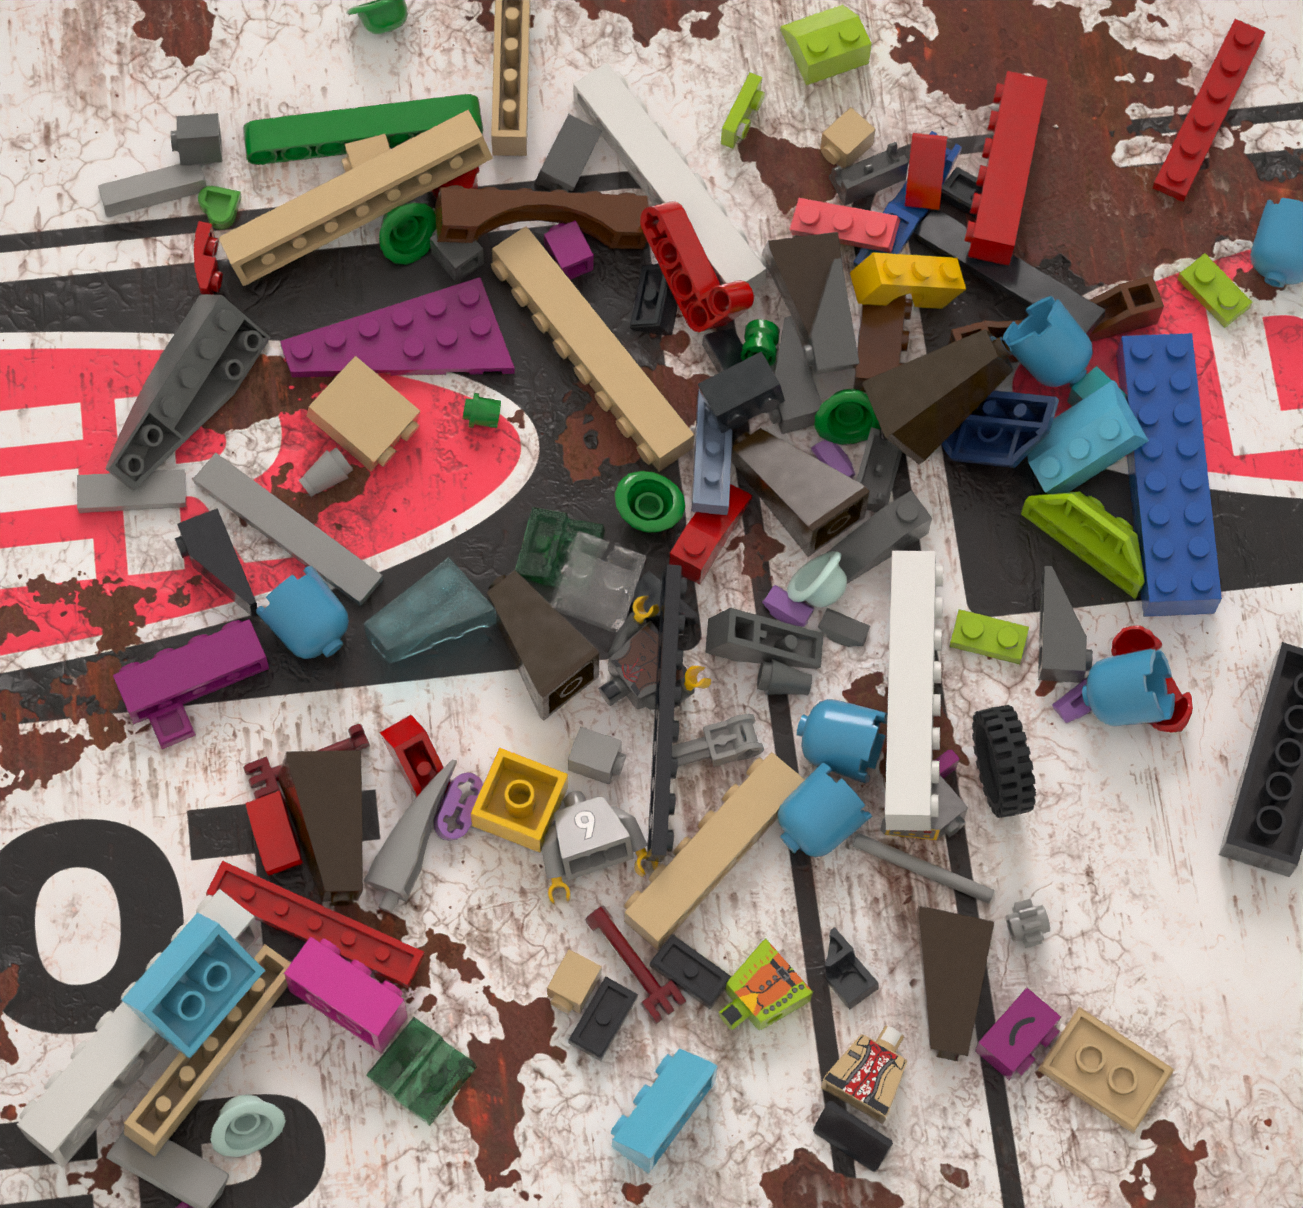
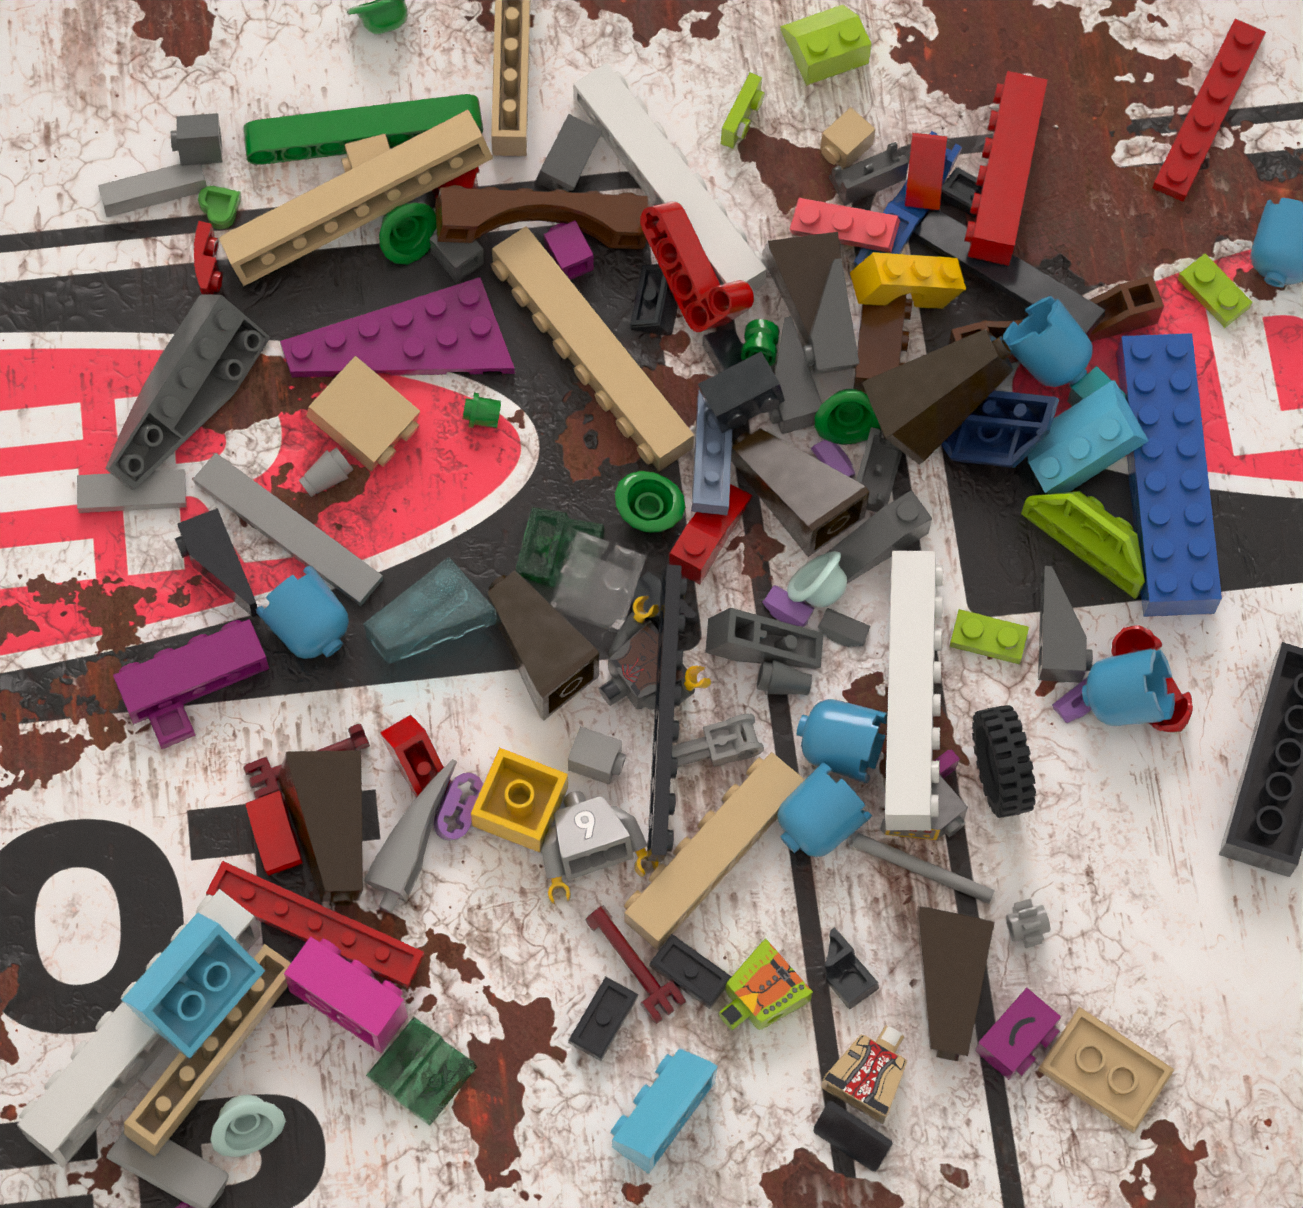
tan brick [547,949,602,1014] -> none

